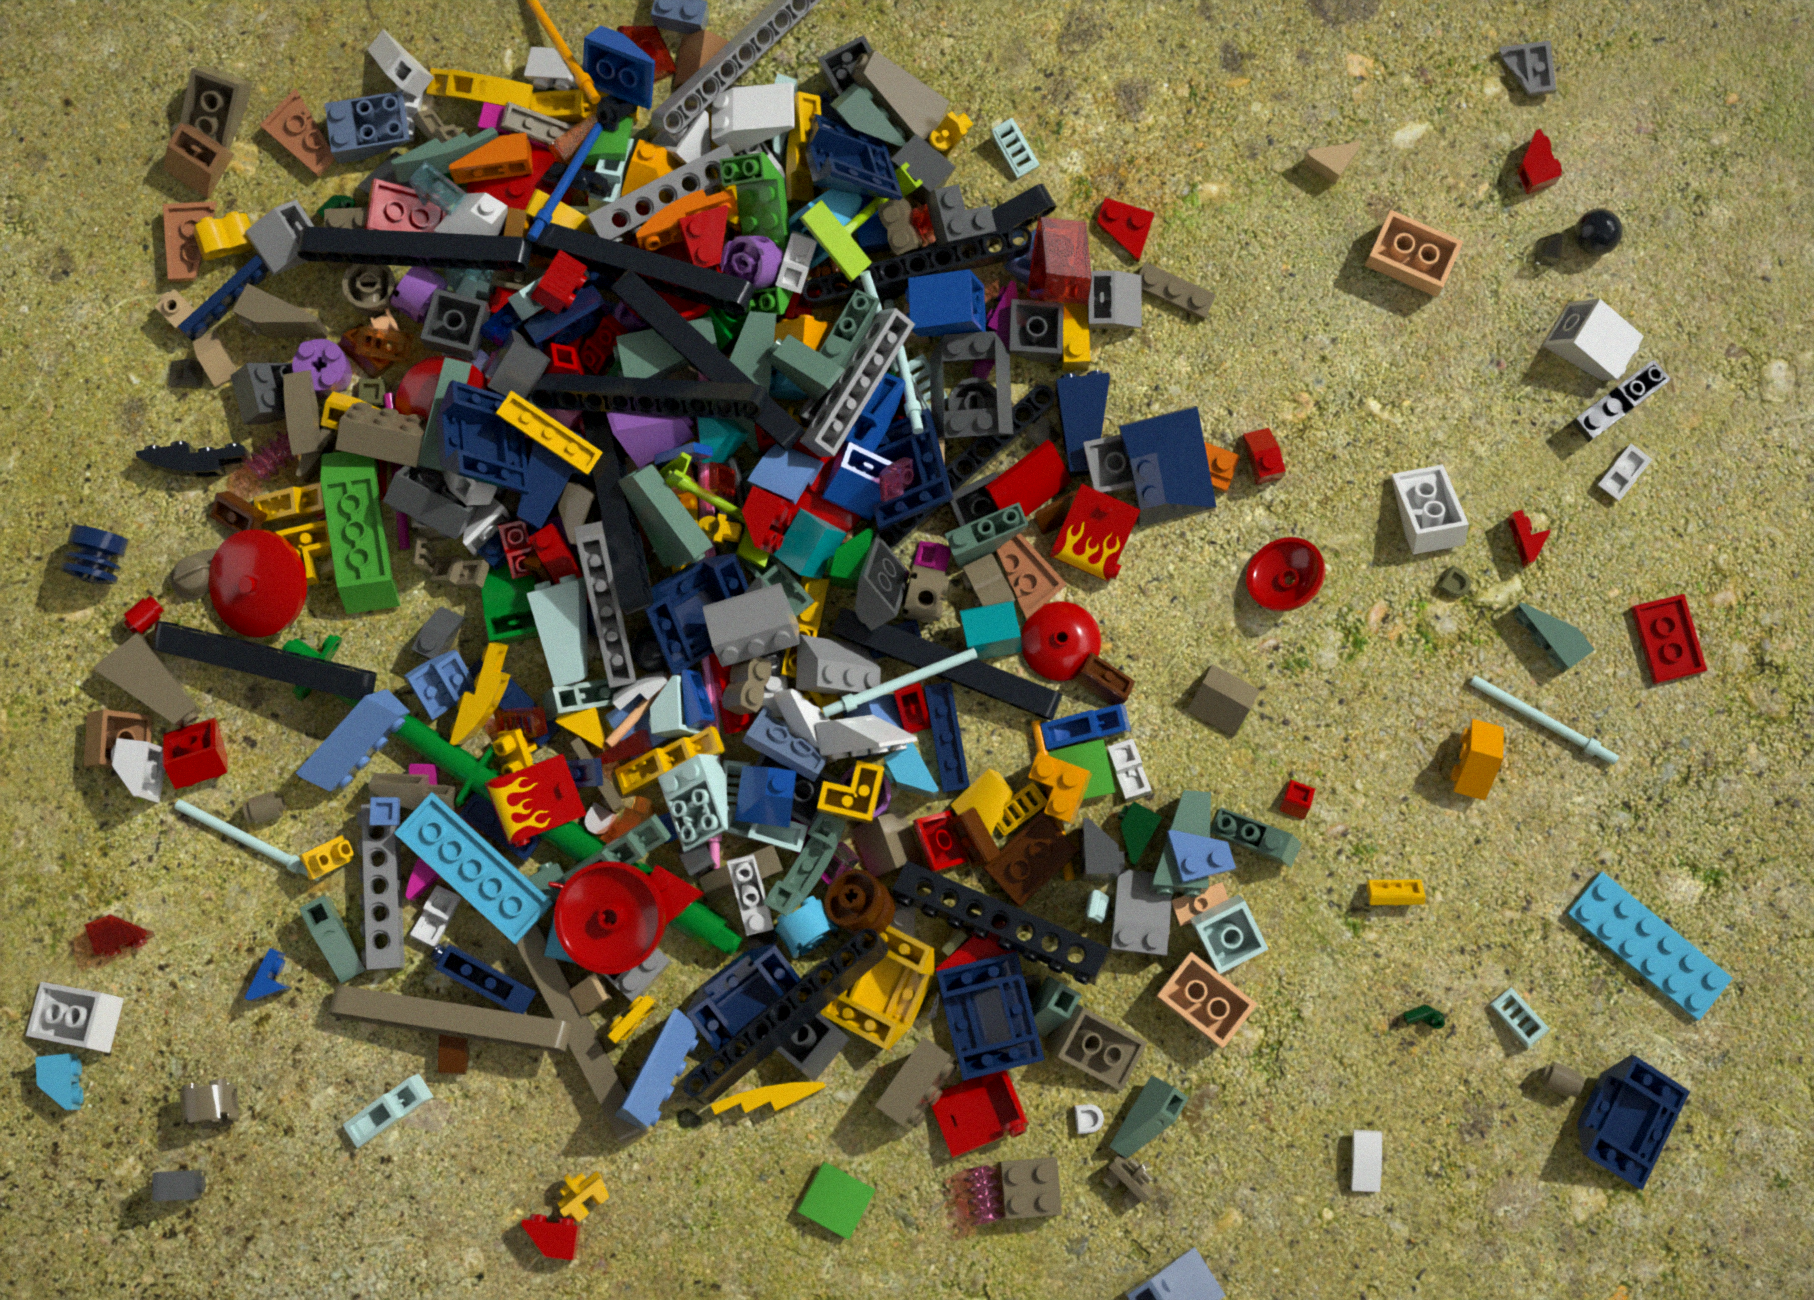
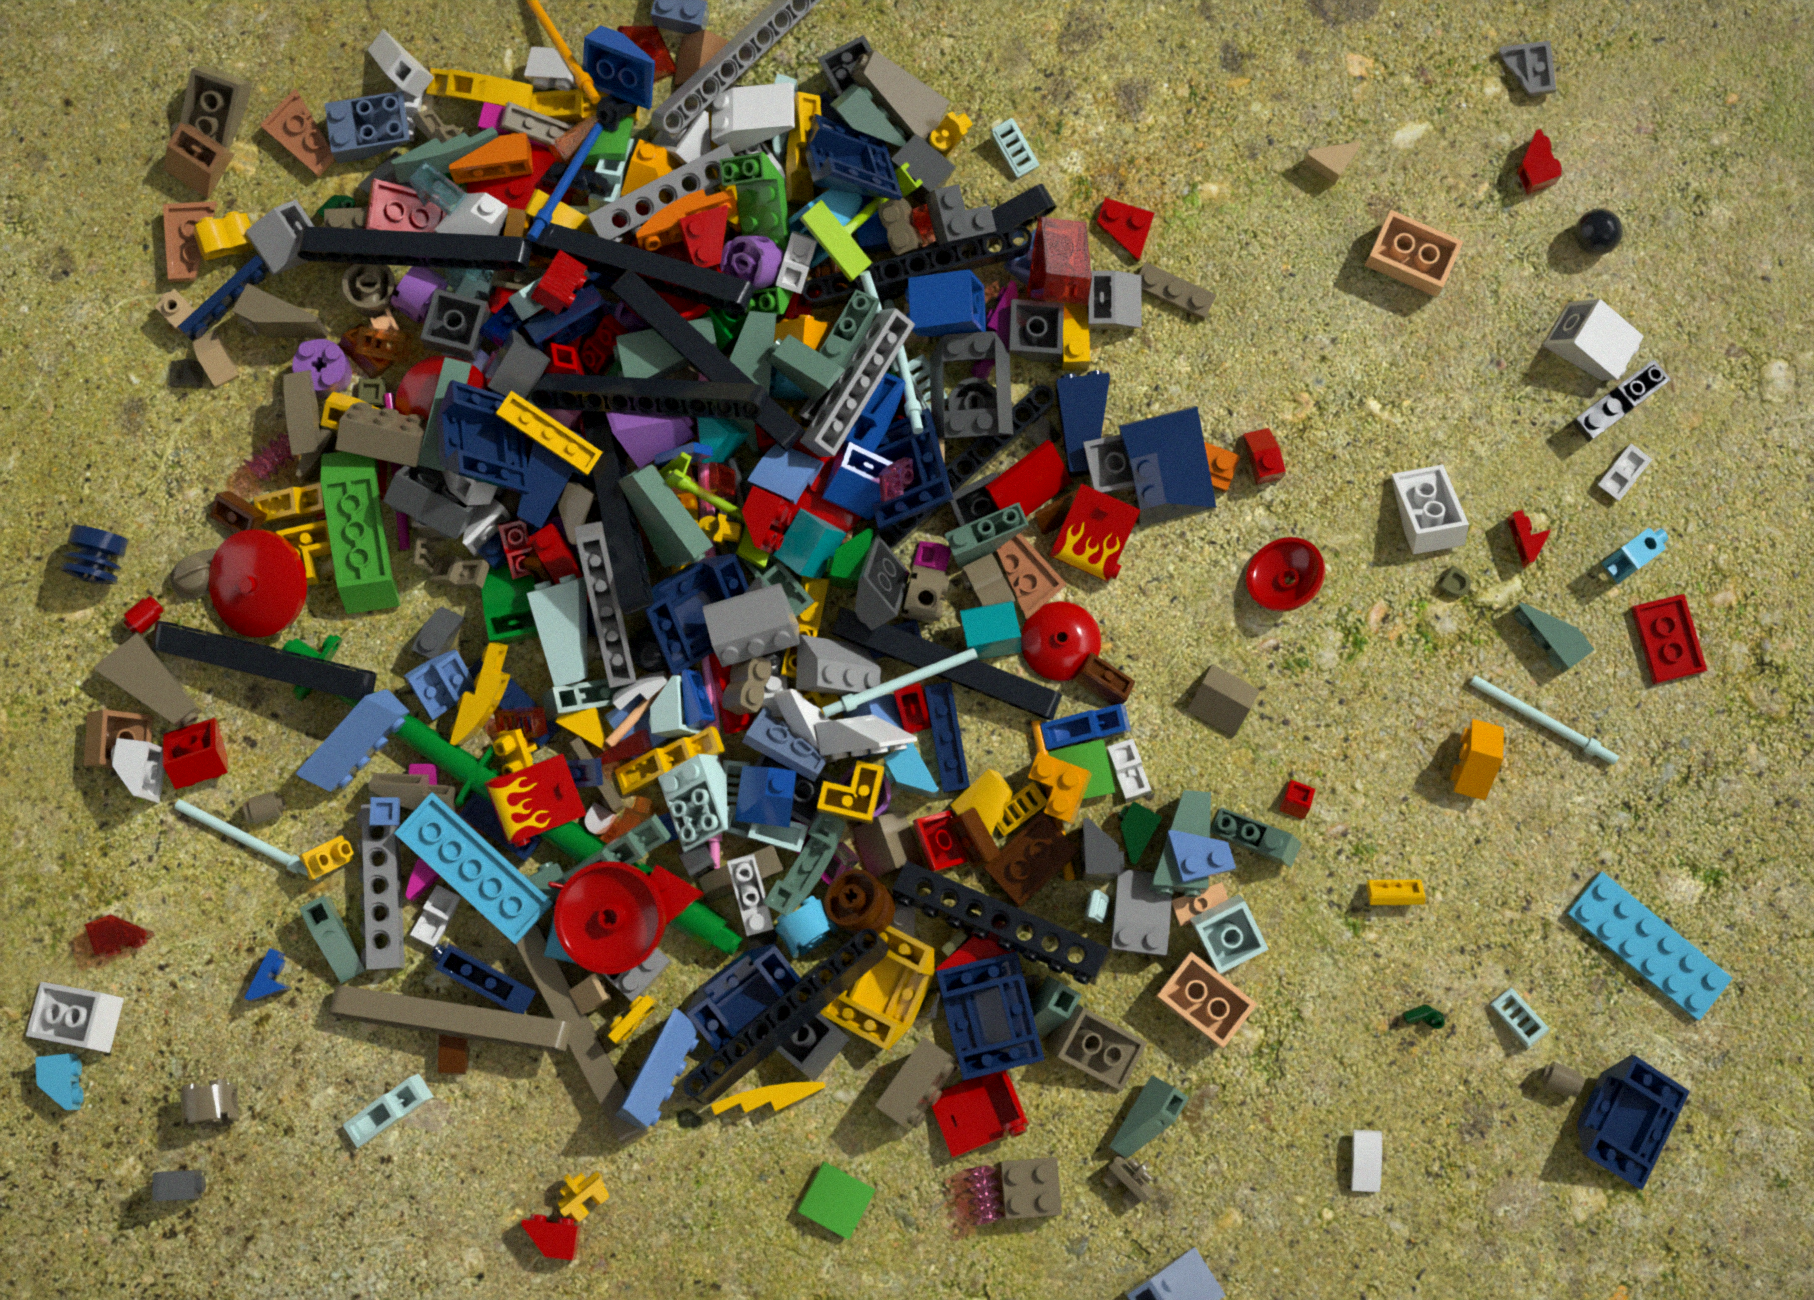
black slope [136,441,251,477] -> none
dark grey slope [231,363,293,425] -> none
white tile [1074,1104,1104,1134] -> none
clear smoke slope [1534,233,1563,266] -> none
none -> medium azure torso [1601,528,1668,584]

